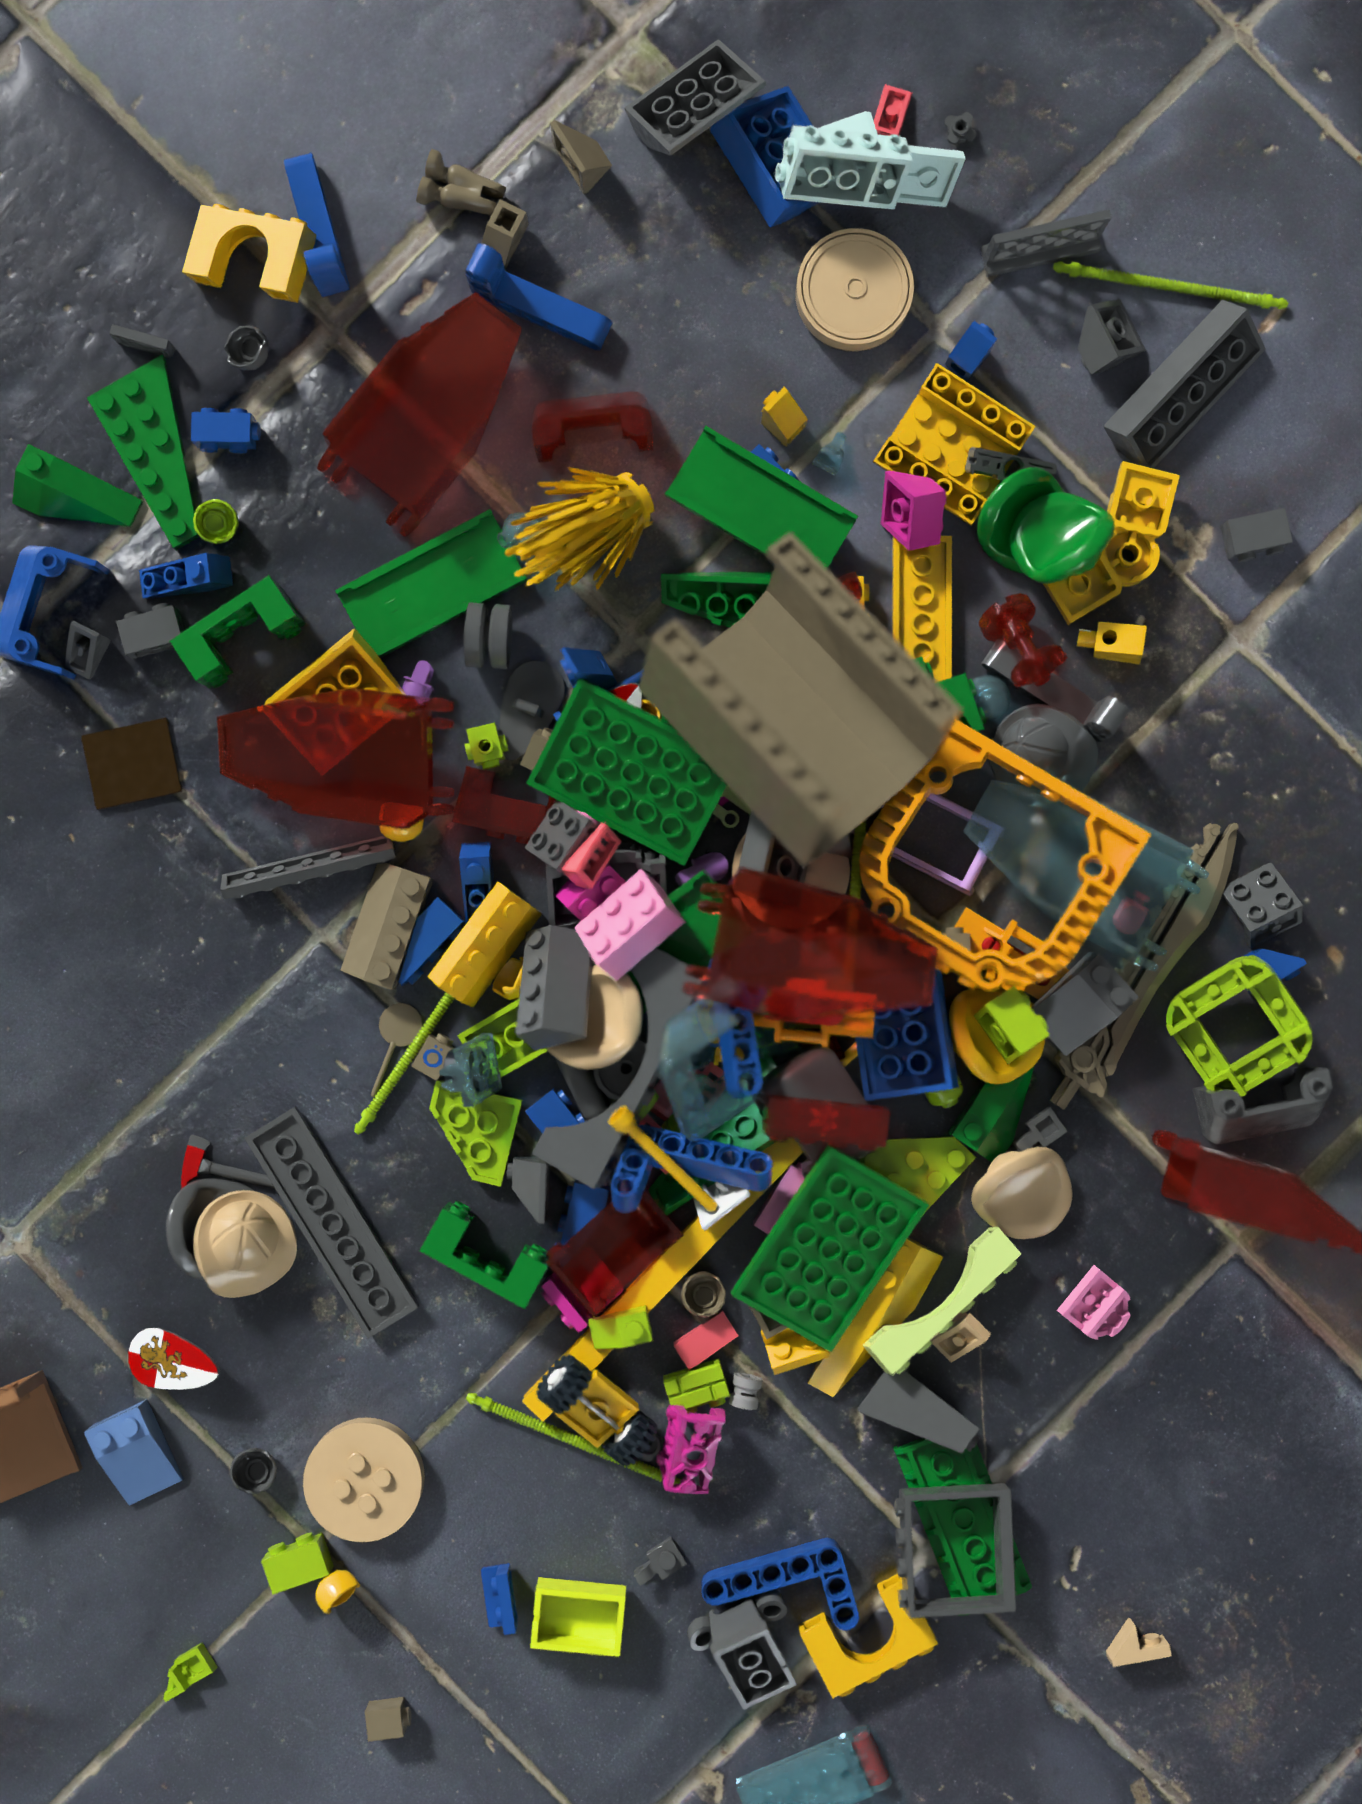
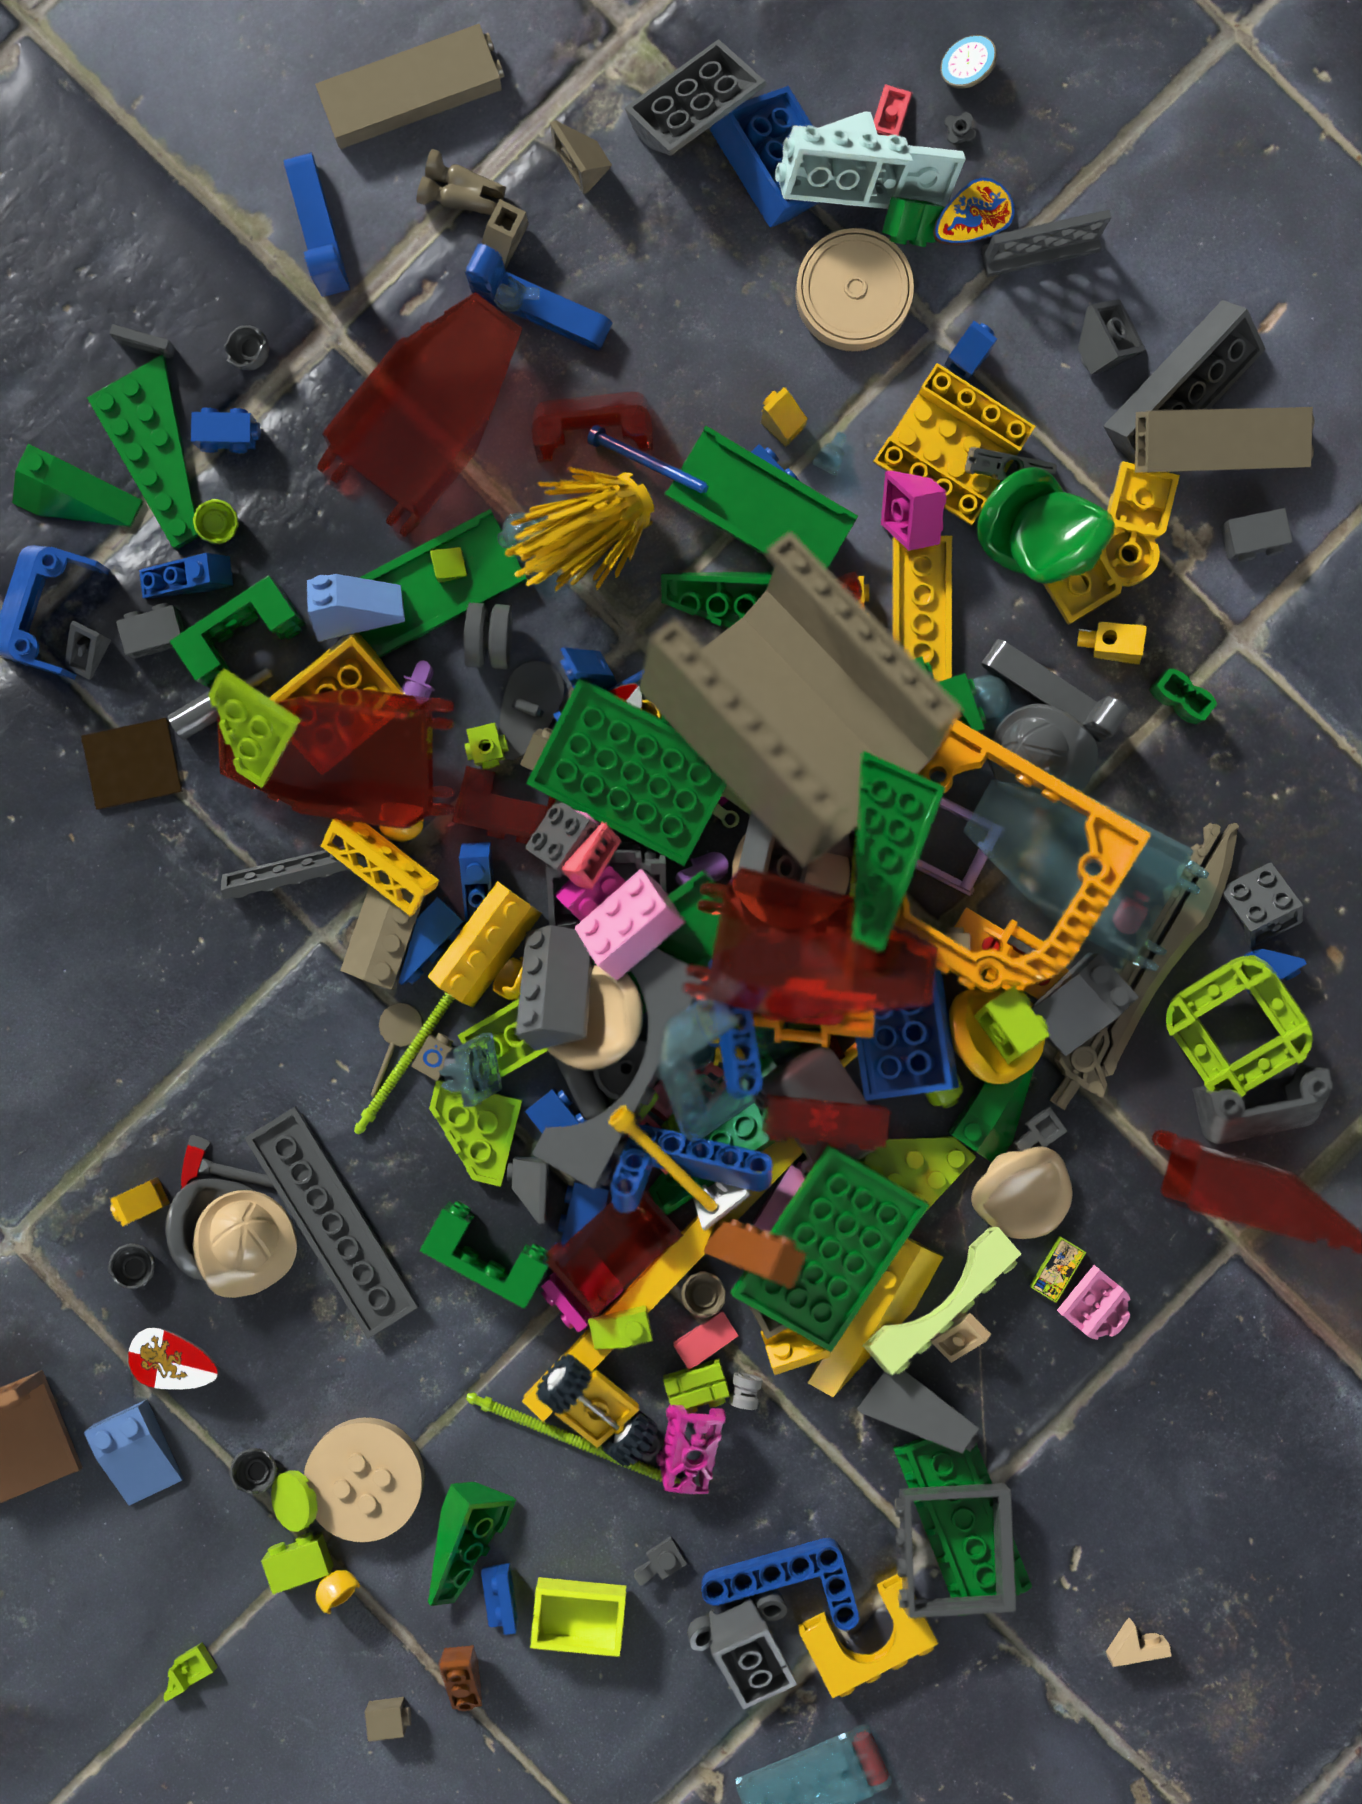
yellow arch [182,204,317,303] -> none
clear red piece [979,593,1067,687] -> none
lime hose [1053,261,1288,310] -> none
none -> dark grey hair [108,1243,155,1289]
none -> yellow slope [110,1177,170,1226]
none -> dark grey piece [168,666,273,740]
none -> lime plate [208,669,301,788]
none -> lime tile [271,1470,318,1532]
none -> medium blue slope [307,574,405,641]
none -> dark tan brick [315,24,504,149]
none -> yellow fence [321,811,440,916]
none -> green wedge [428,1482,516,1606]
none -> lime slope [430,547,467,583]
none -> dark orange slope [439,1645,482,1711]
none -> clear light blue piece [494,276,540,312]
none -> blue bar [587,425,708,493]
none -> dark orange brick [703,1218,806,1289]
none -> green wing [852,751,946,953]
none -> green brick [882,196,945,247]
none -> shield [933,177,1015,245]
none -> piece [941,35,997,89]
none -> tile [1030,1236,1086,1303]
none -> dark tan brick [1135,407,1315,473]
none -> green brick [1149,668,1217,724]

